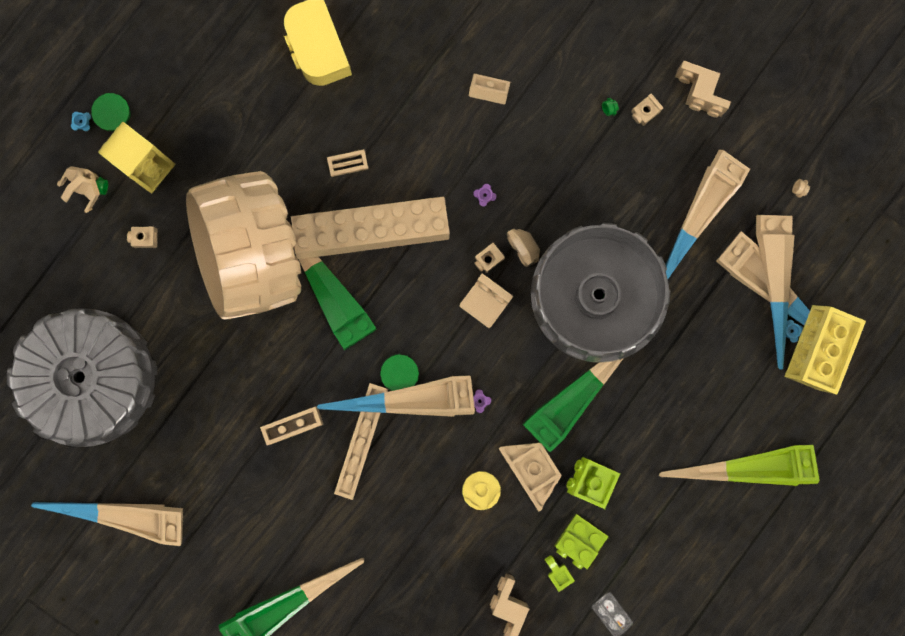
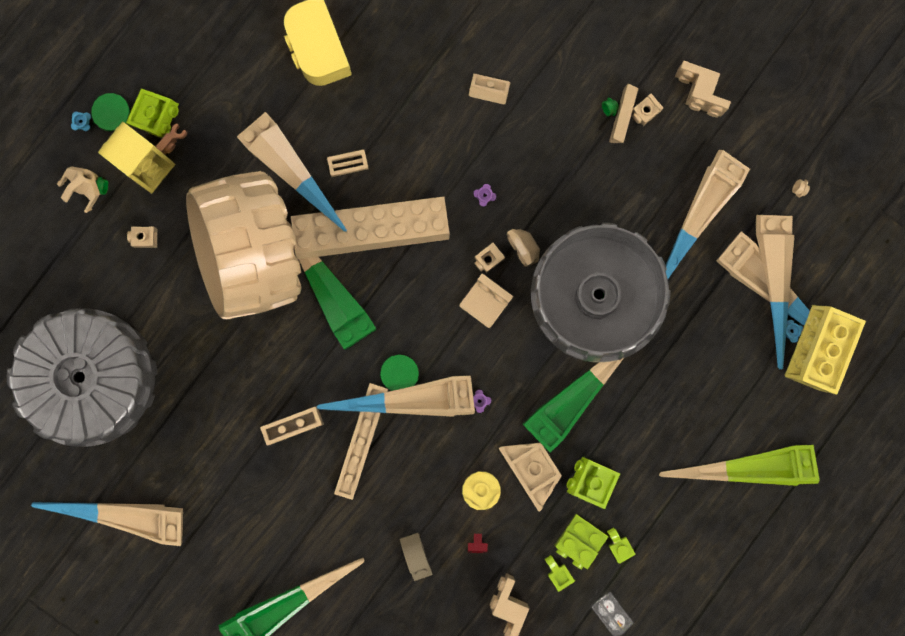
none -> lime plate [126,89,179,138]
none -> nougat plate [156,124,187,155]
none -> tan plate [237,112,347,232]
none -> dark tan brick [400,533,433,581]
none -> dark red tile [468,534,488,553]
none -> lime plate [607,528,636,564]
none -> tan slope [609,84,638,143]

